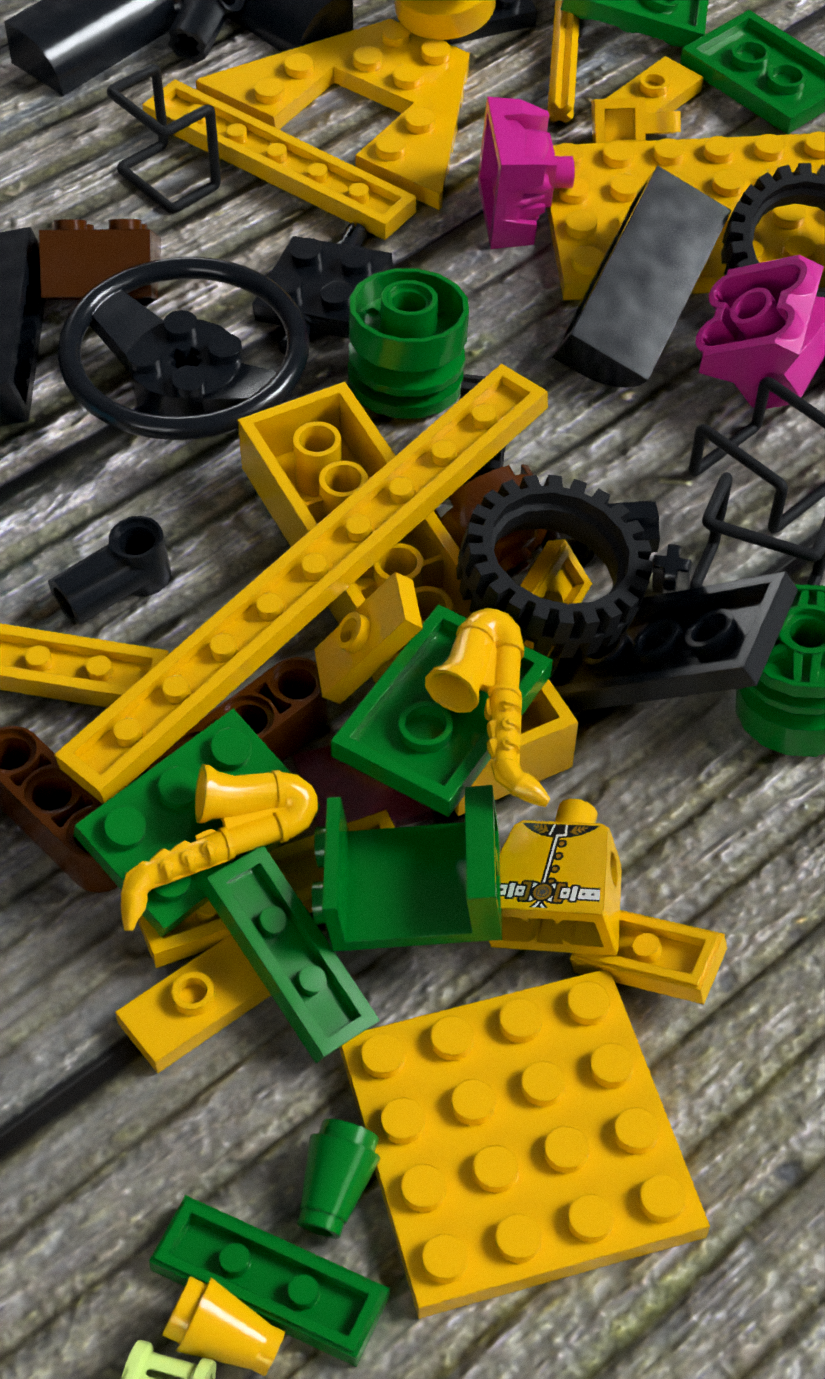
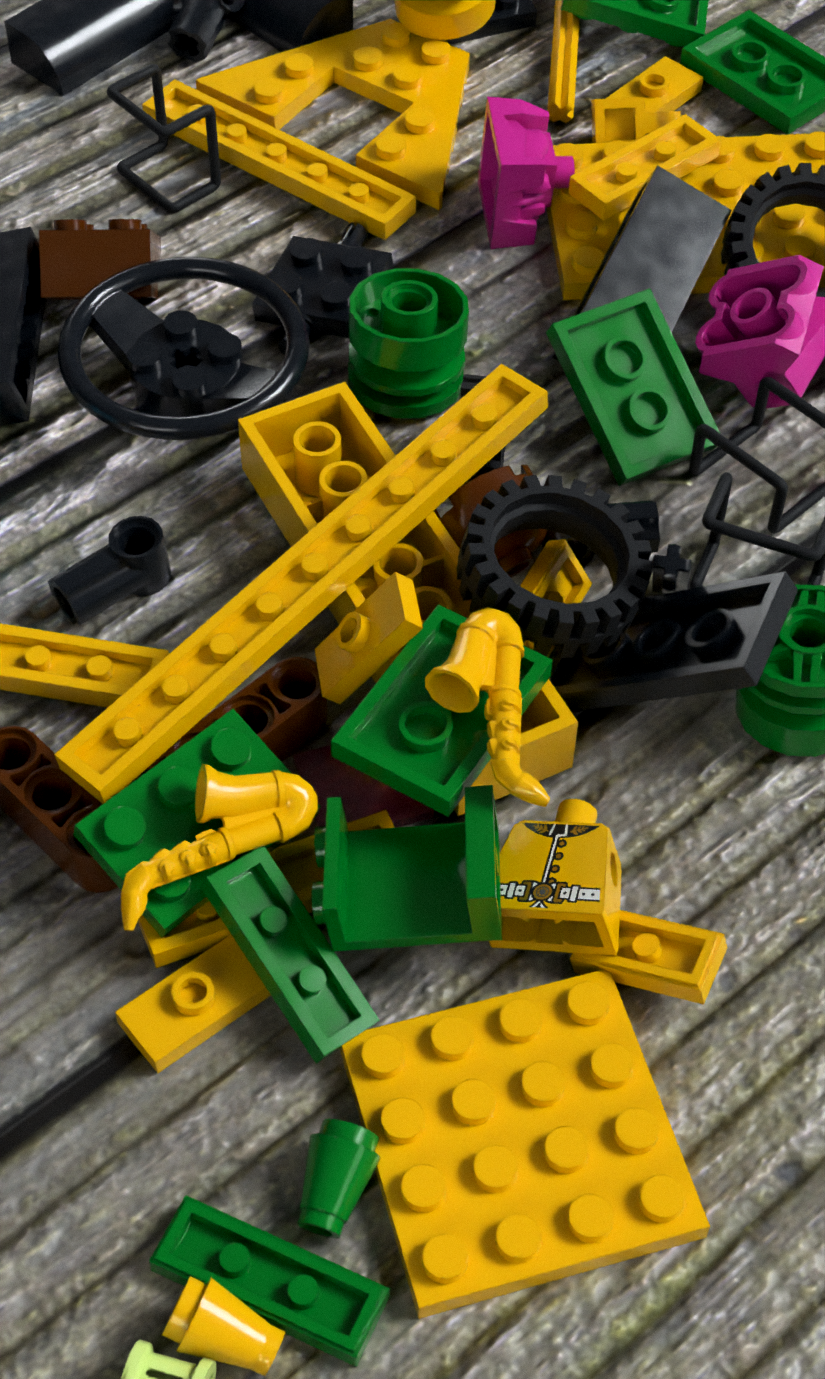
none -> green plate [545,288,720,486]
none -> yellow plate [568,114,721,221]

